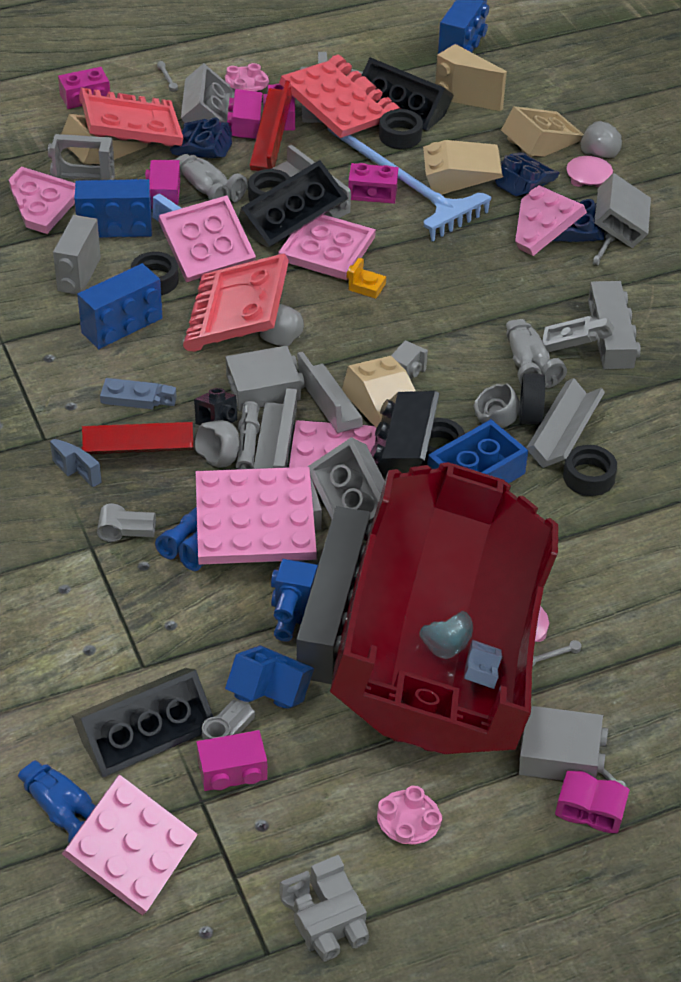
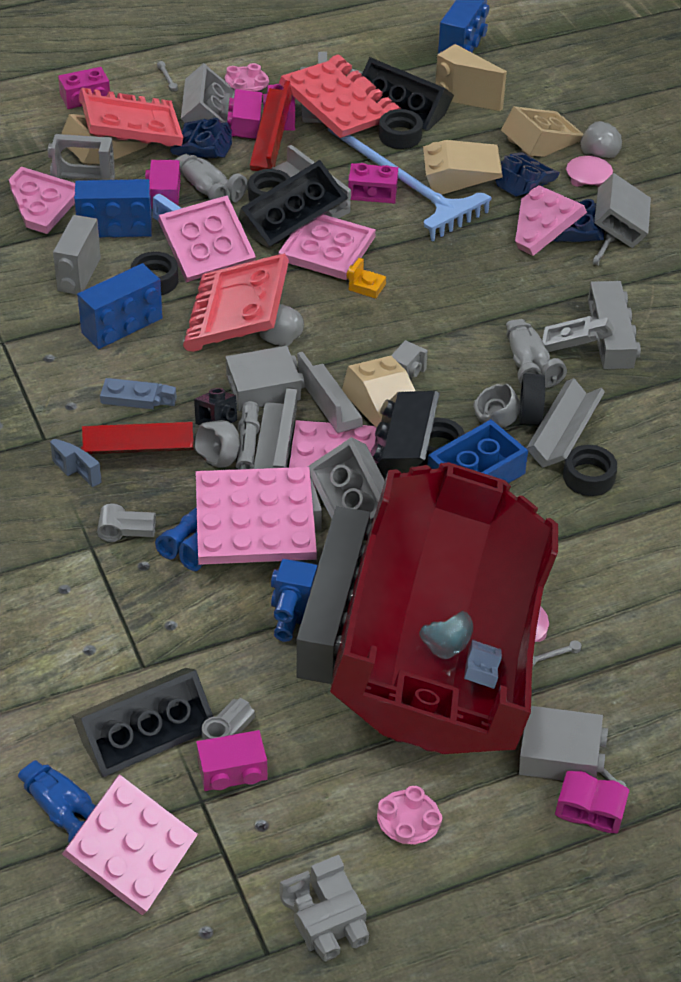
blue brick [225,645,314,708] -> none

